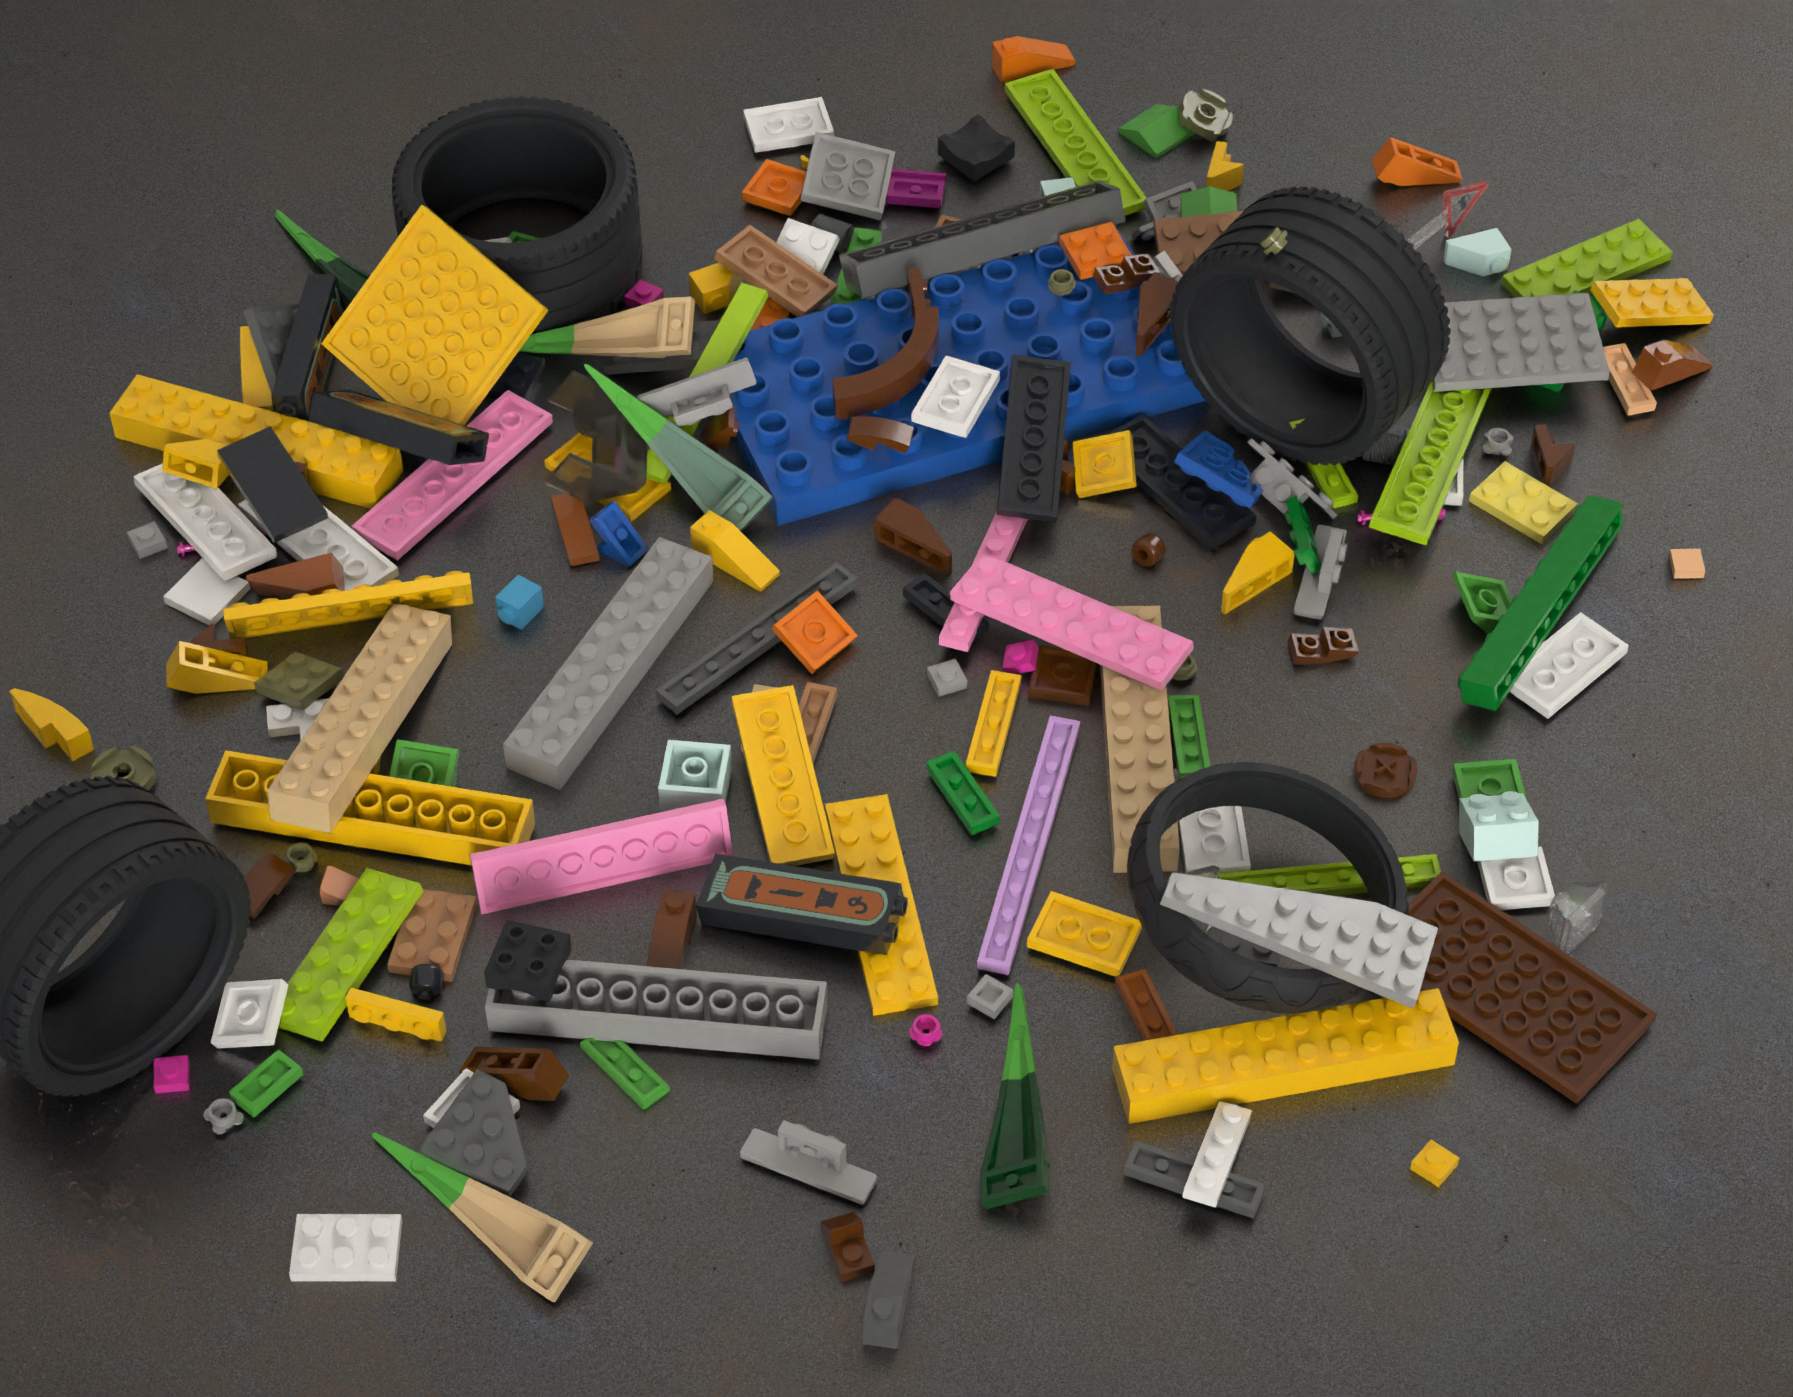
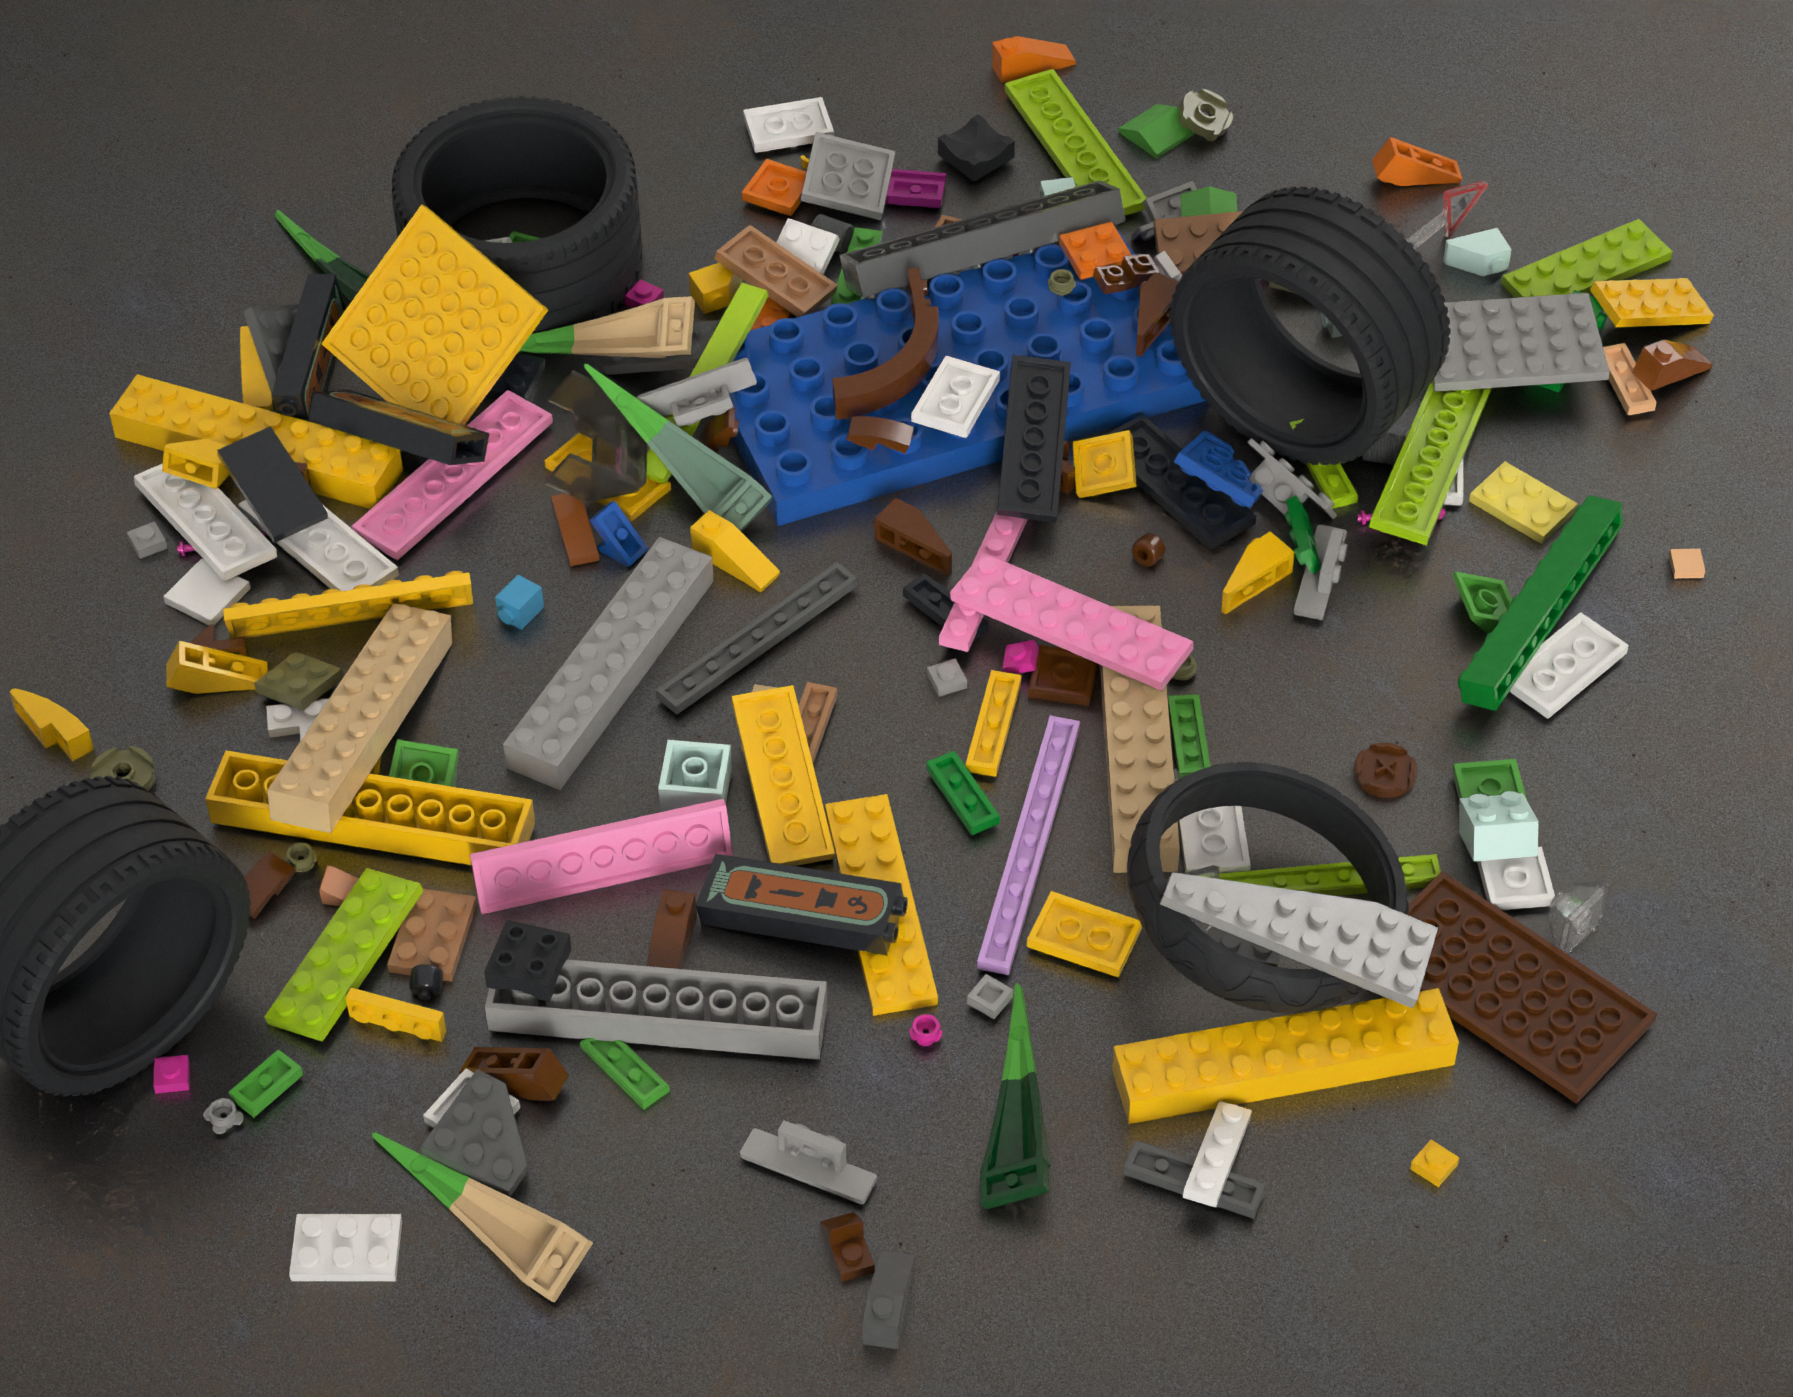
white plate [211,979,288,1048] -> none
dark orange slope [246,552,345,599] -> none
orange plate [771,591,858,674] -> none
dark orange tile [1115,968,1178,1041] -> none
yellow slope [1206,141,1244,191] -> none
olive plate [1260,227,1288,255] -> none
reddish brown slope [1287,627,1359,665] -> none
light grey plate [1482,428,1513,456] -> none
reddish brown slope [1531,424,1575,487] -> none

